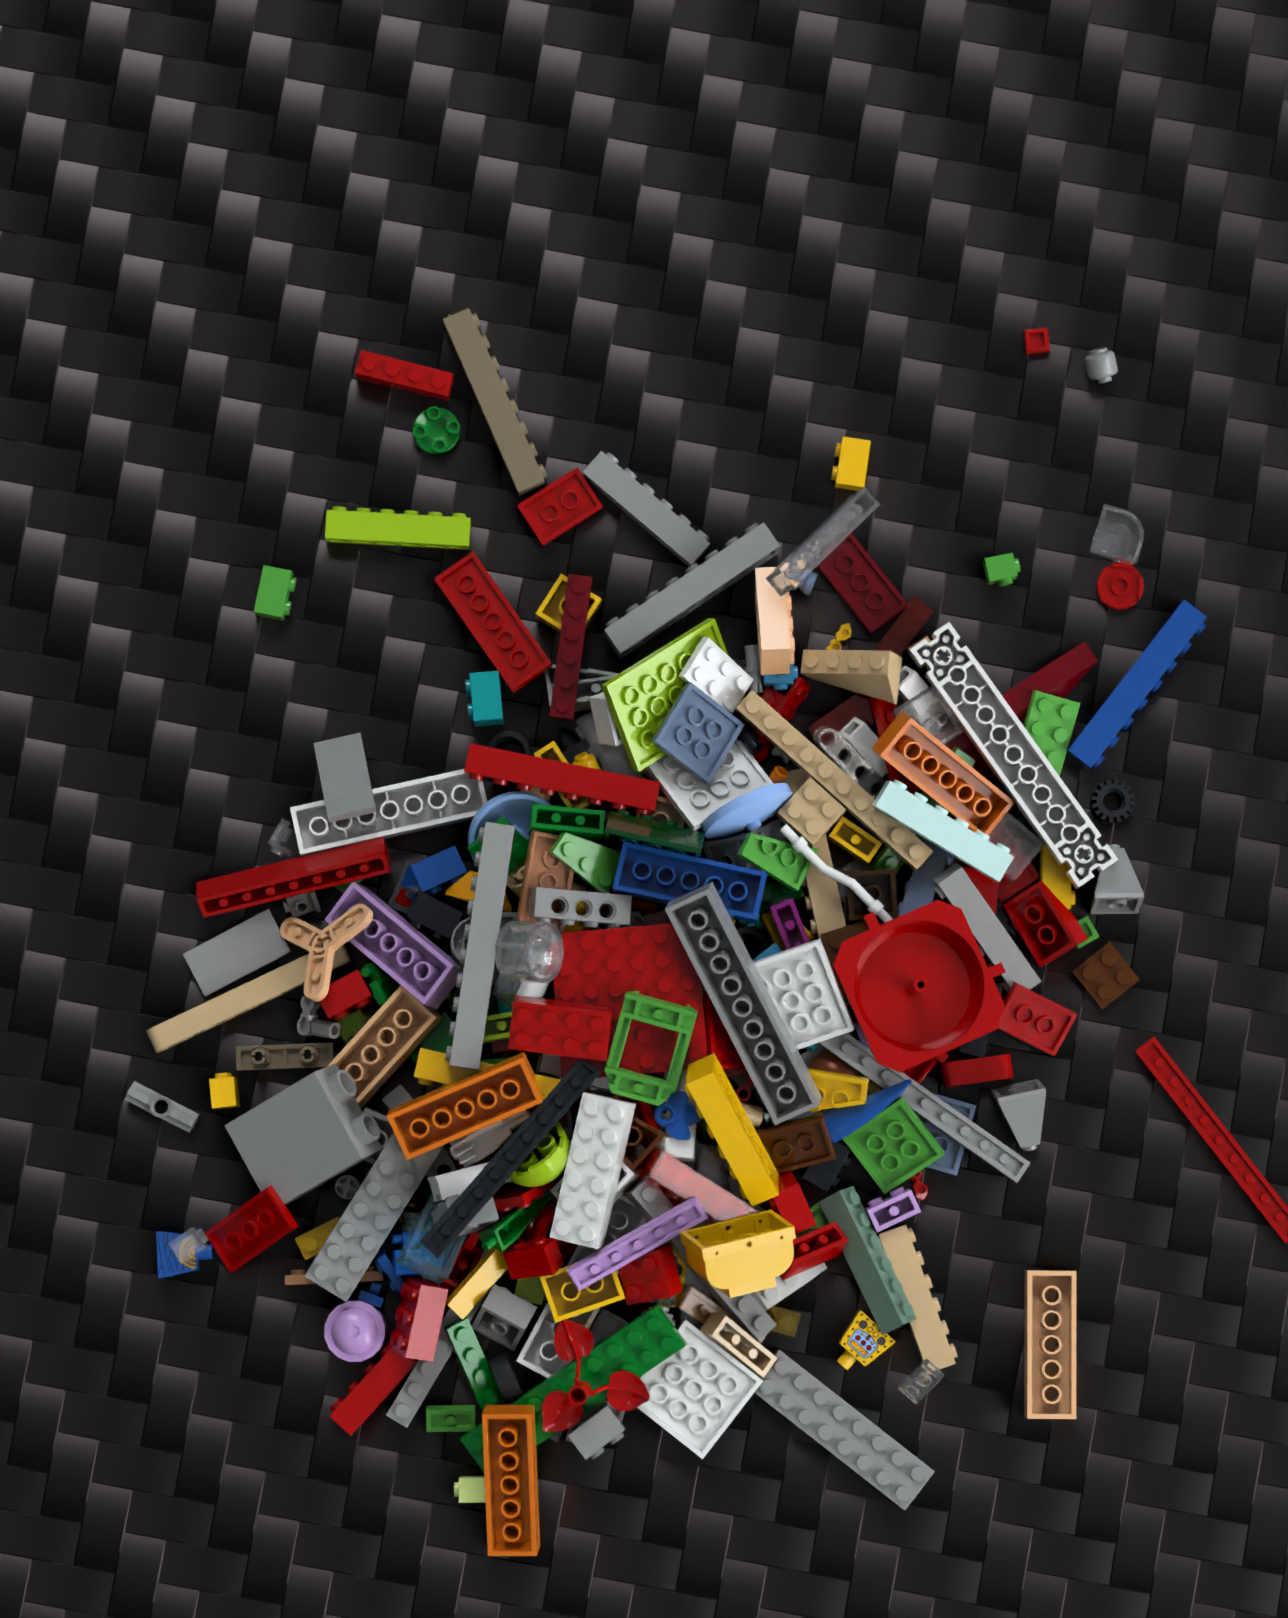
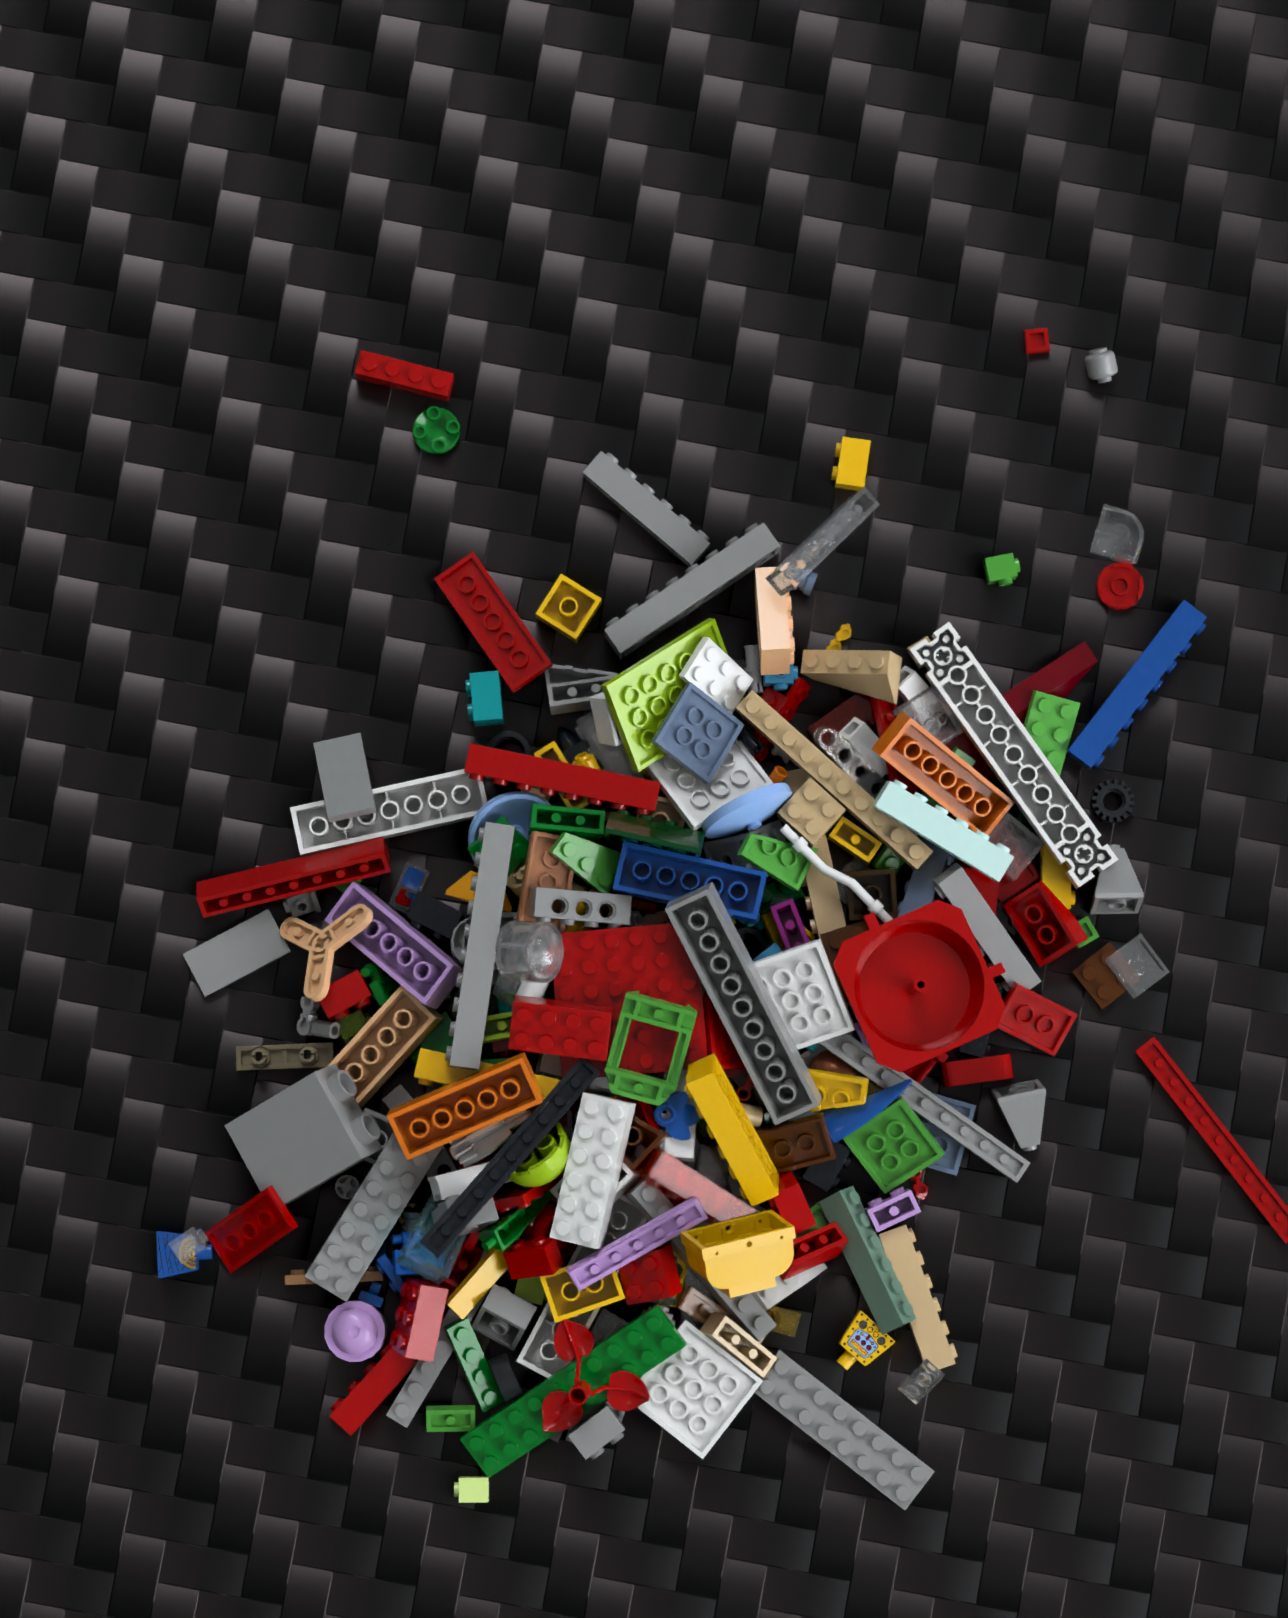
light grey piece [124,1081,200,1133] -> none
tan beam [146,945,352,1053] -> none
yellow brick [209,1072,241,1110] -> none
bright green brick [254,565,296,621] -> none
clear bracket [268,818,293,858] -> none
yellow plate [295,1216,339,1260] -> none
lime brick [325,506,471,550] -> none
blue brick [411,846,467,895] -> none
dark tan brick [443,308,547,496] -> none
orange brick [482,1405,540,1556] -> none
red plate [517,467,603,546] -> none
dark red plate [549,574,592,720] -> none
dark red tile [812,530,909,635] -> none
clear red brick [875,597,934,656] -> none
light nougat brick [1024,1270,1076,1419] -> none
none -> clear tile [1105,933,1169,999]

